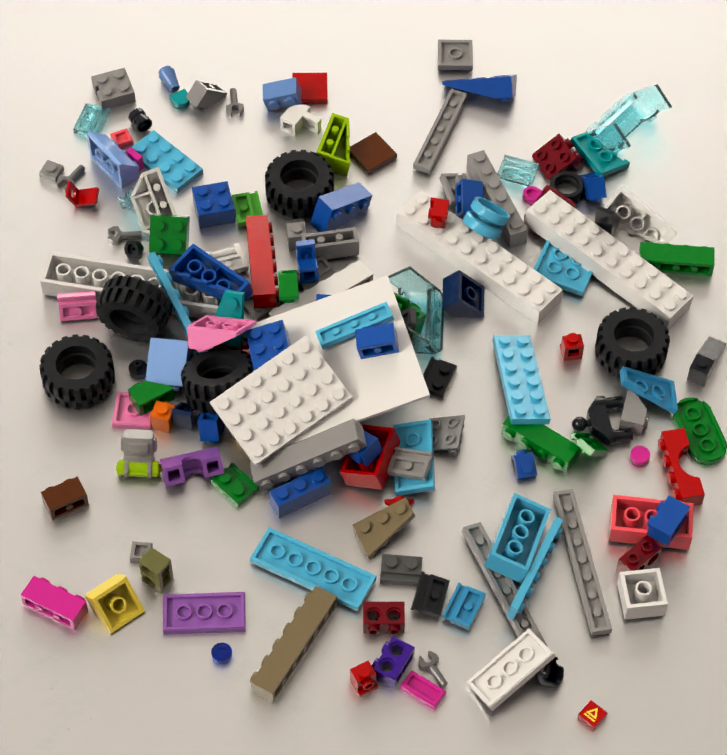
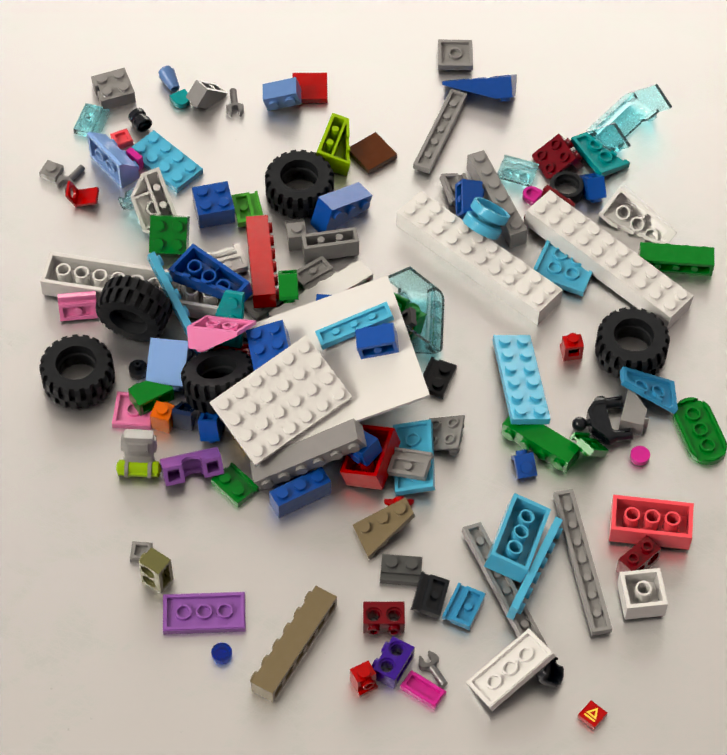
dark pink brick [21,576,88,630] -> none
reddish brown brick [41,476,89,520] -> none
light yellow slope [84,573,145,633] -> none
flat silver bar [107,226,142,245] -> none
black tile [124,240,144,259] -> none
medium azure plate [250,527,377,612] -> none
white brick [280,105,322,136] -> none
blue brick [295,239,319,284] -> none
red brick [428,197,449,229] -> none
dark blue slope [442,270,484,318] -> none
black slope [595,205,622,237] -> none
blue brick [646,496,690,546] -> none
red arch [658,428,705,506] -> none
black slope [687,336,727,387] -> none

